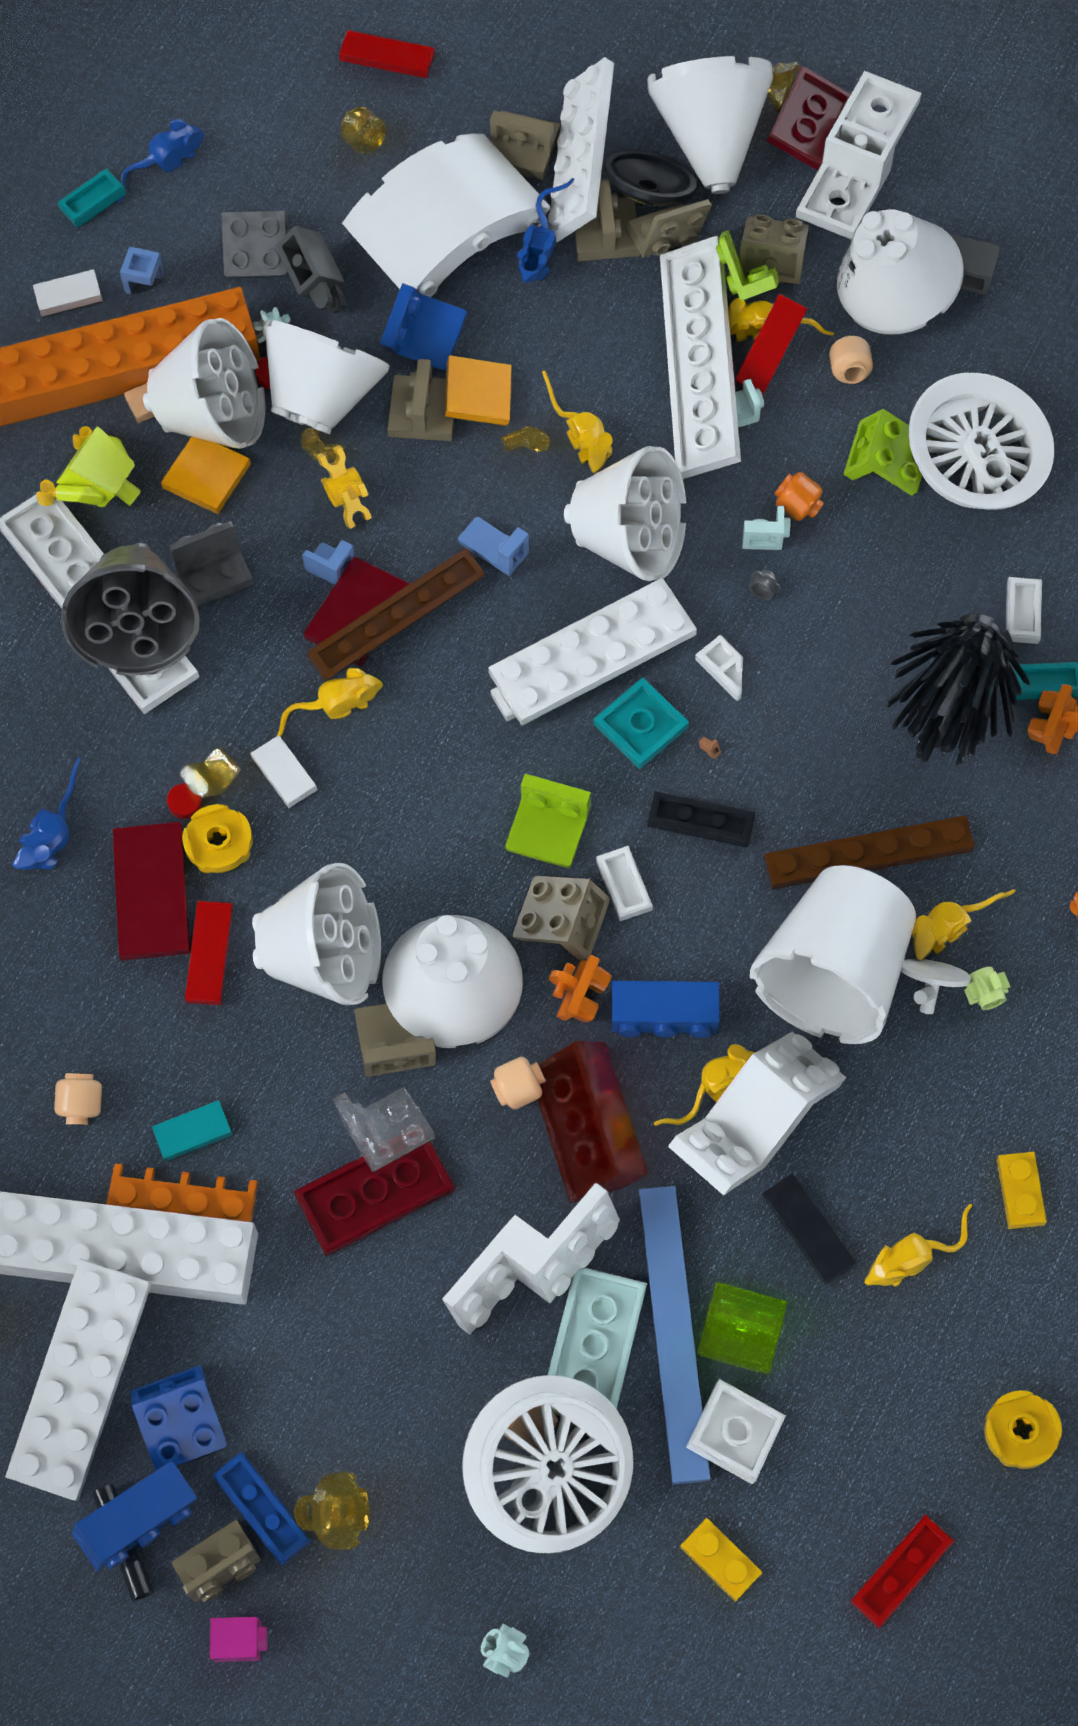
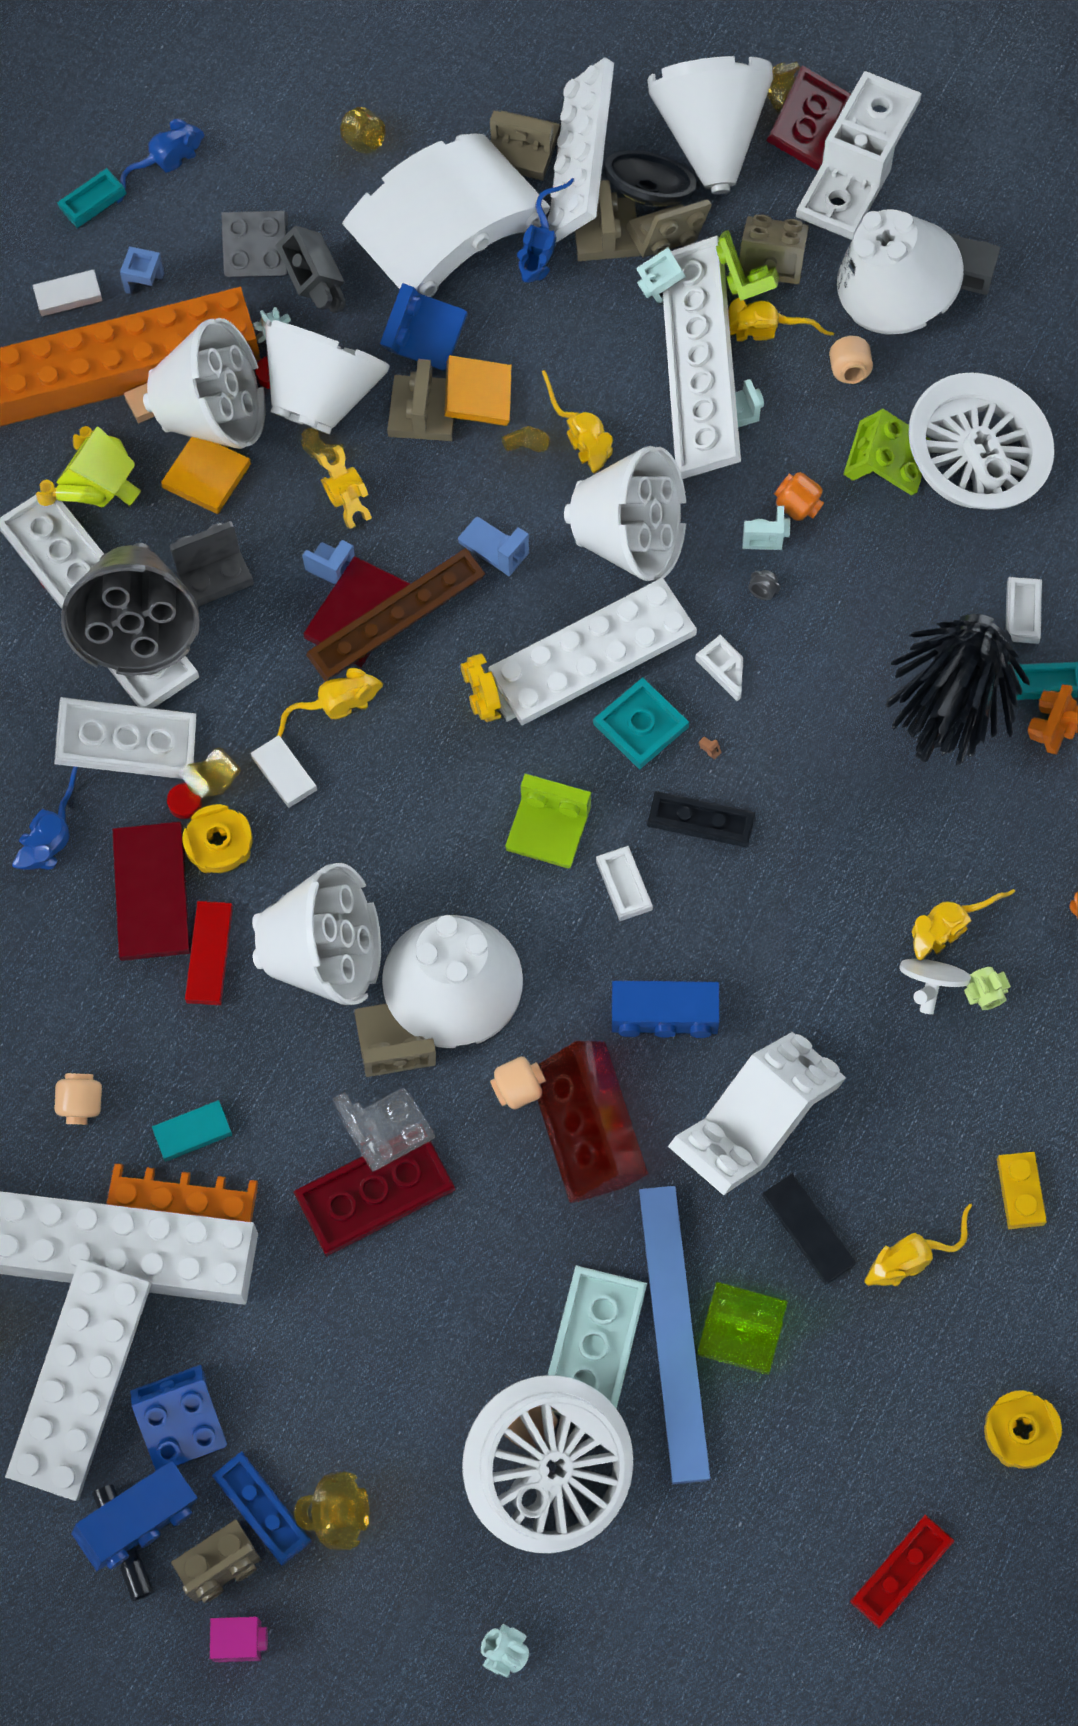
red tile [339,30,435,78] -> none
white bracket [442,1183,620,1335] -> none
dark tan bracket [513,876,610,960] -> none
orange hips [549,955,612,1023] -> none
yellow animal [654,1044,755,1126] -> none
yellow plate [680,1518,762,1602] -> none
white plate [686,1379,786,1484] -> none
red tile [734,294,808,395] -> none
white cone [750,865,916,1044] -> none
reddish brown plate [764,815,975,890] -> none
none -> white tile [54,697,196,780]
none -> yellow plate [460,654,501,722]
none -> light aqua bracket [636,248,686,304]

